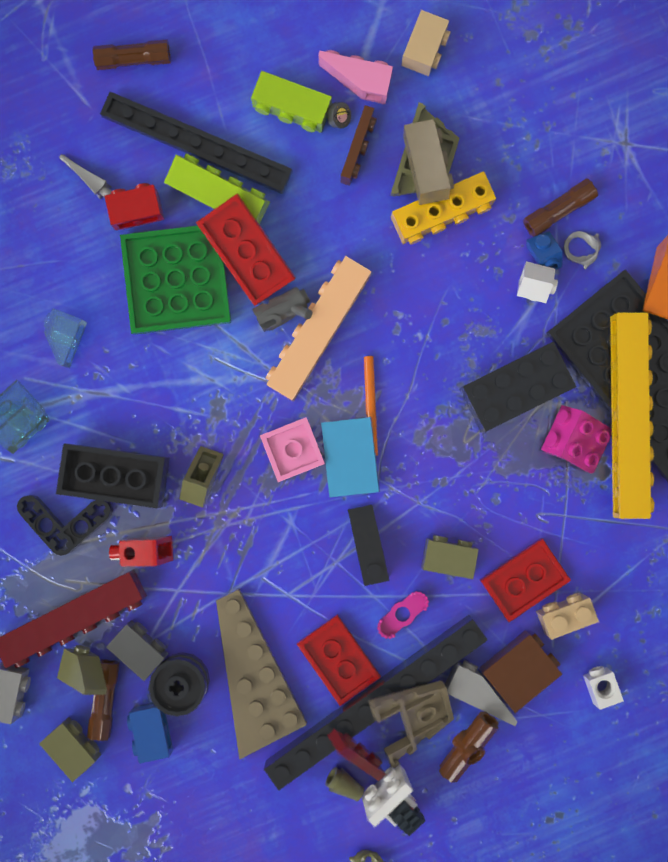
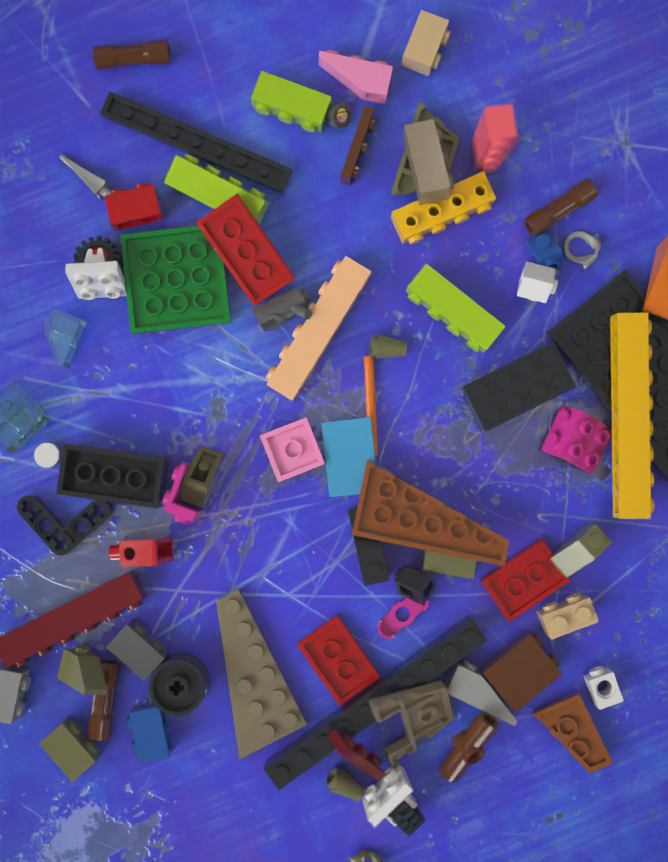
none -> white tile [34,443,61,468]
none -> white plate [65,236,127,300]
none -> dark pink bracket [162,462,203,524]
none -> dark orange wing [352,460,509,566]
none -> olive cone [369,334,407,359]
none -> black brick [394,565,436,606]
none -> lime brick [406,263,506,353]
none -> coral wedge [471,104,520,173]
none -> dark orange wing [532,691,613,773]
none -> olive slope [549,523,612,578]

